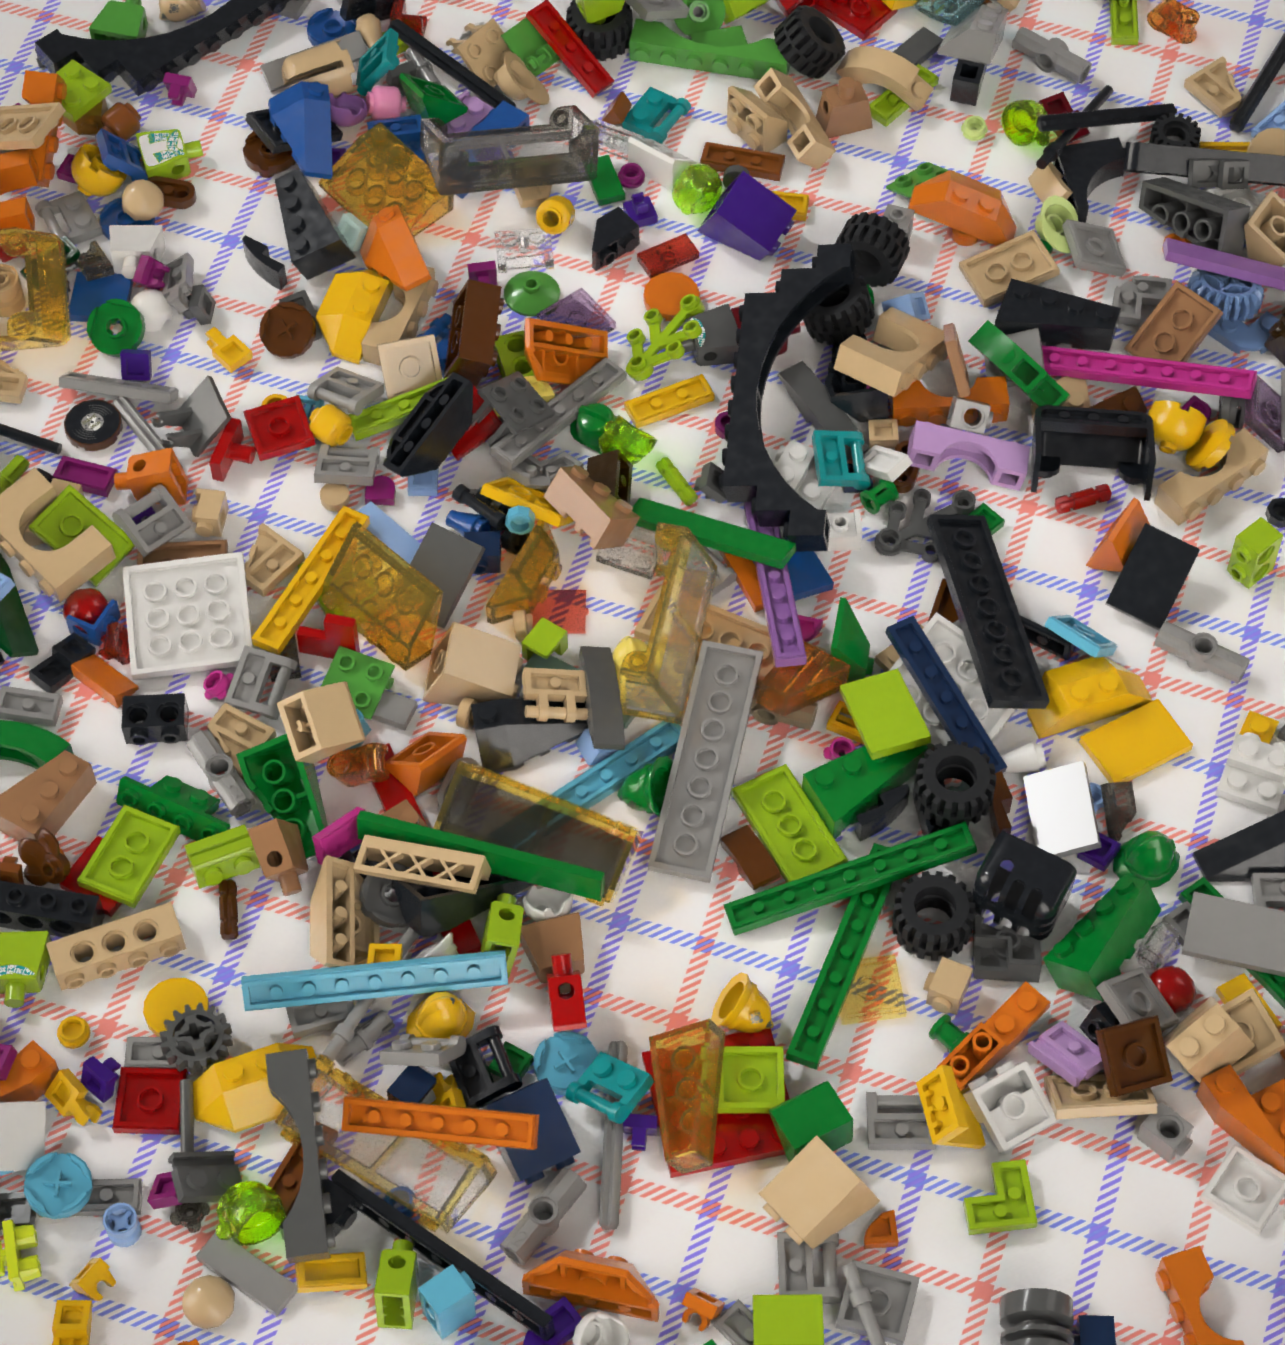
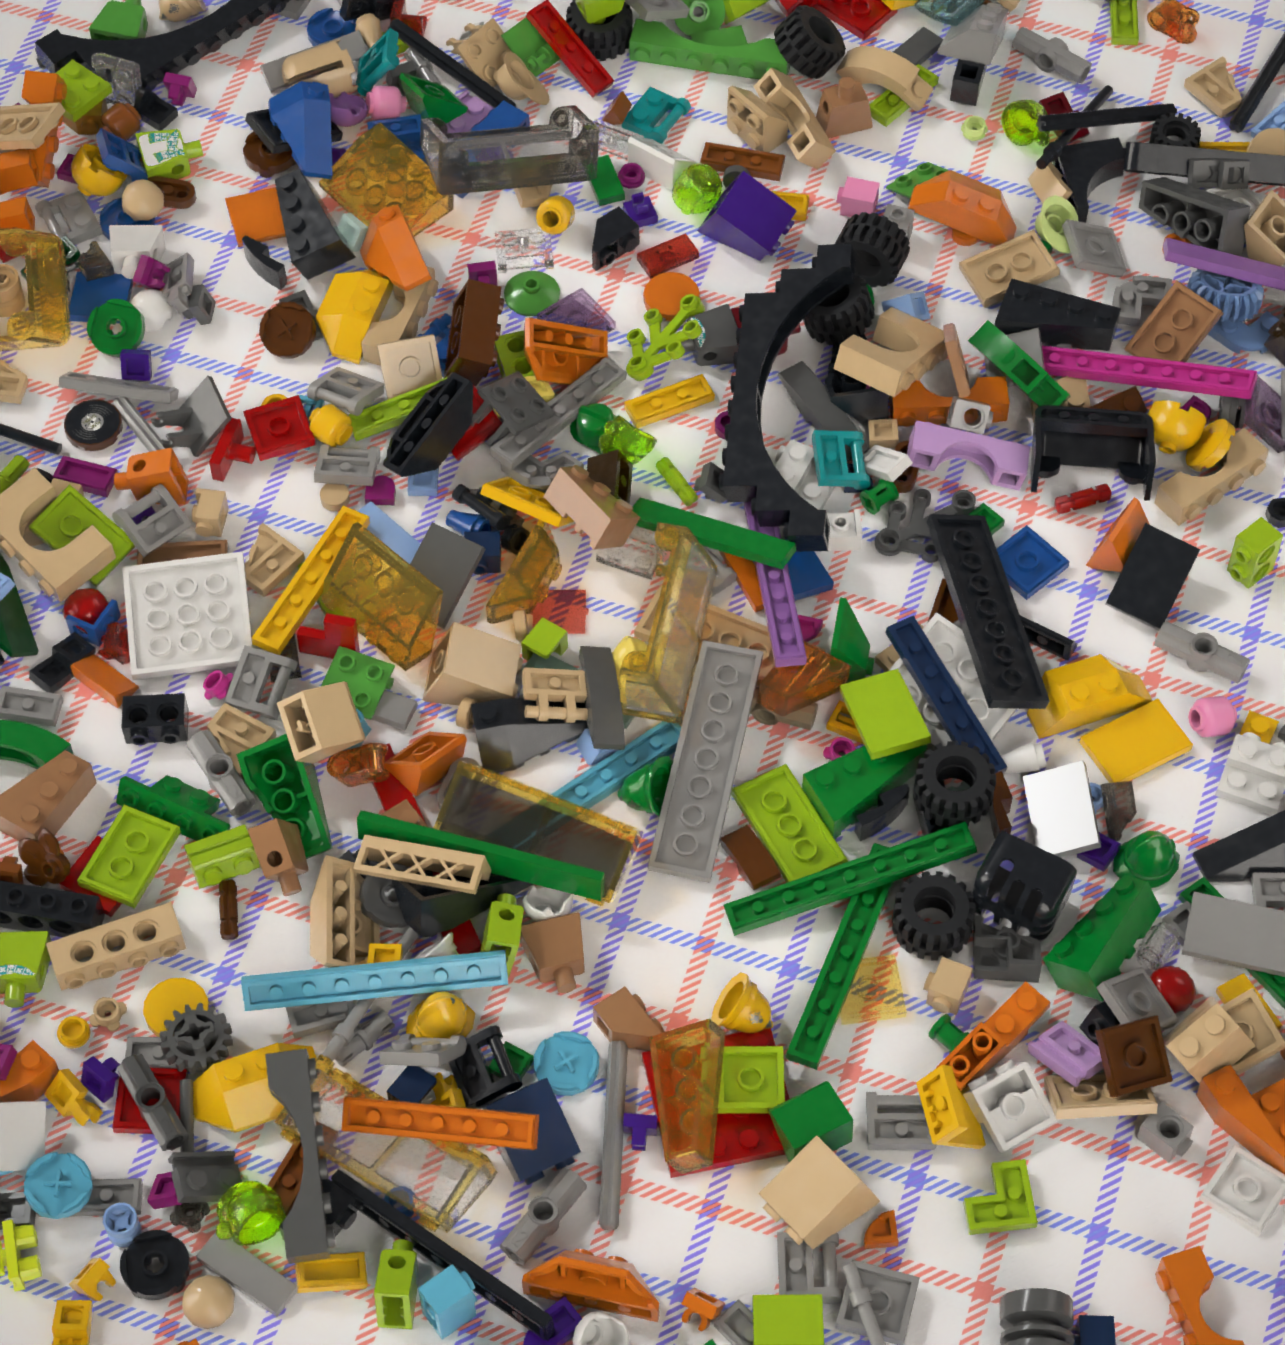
yellow plate [205,327,253,373] -> none
dark pink plate [312,807,365,865] -> none
medium azure tile [505,505,535,535] -> none
red torso [546,953,587,1032] -> none
teal plate [565,1051,654,1124] -> none
medium azure tile [1044,615,1118,658] -> none
none -> tan plate [89,997,127,1032]
none -> clear plate [91,52,142,107]
none -> dark grey piece [116,1054,189,1151]
none -> black plate [120,1230,191,1300]
none -> black tile [134,87,178,131]
none -> orange slope [225,187,286,247]
none -> medium nougat slope [593,986,665,1051]
none -> bright pink brick [836,176,880,217]
none -> blue tile [997,525,1070,600]
none -> bright pink head [1188,696,1237,738]

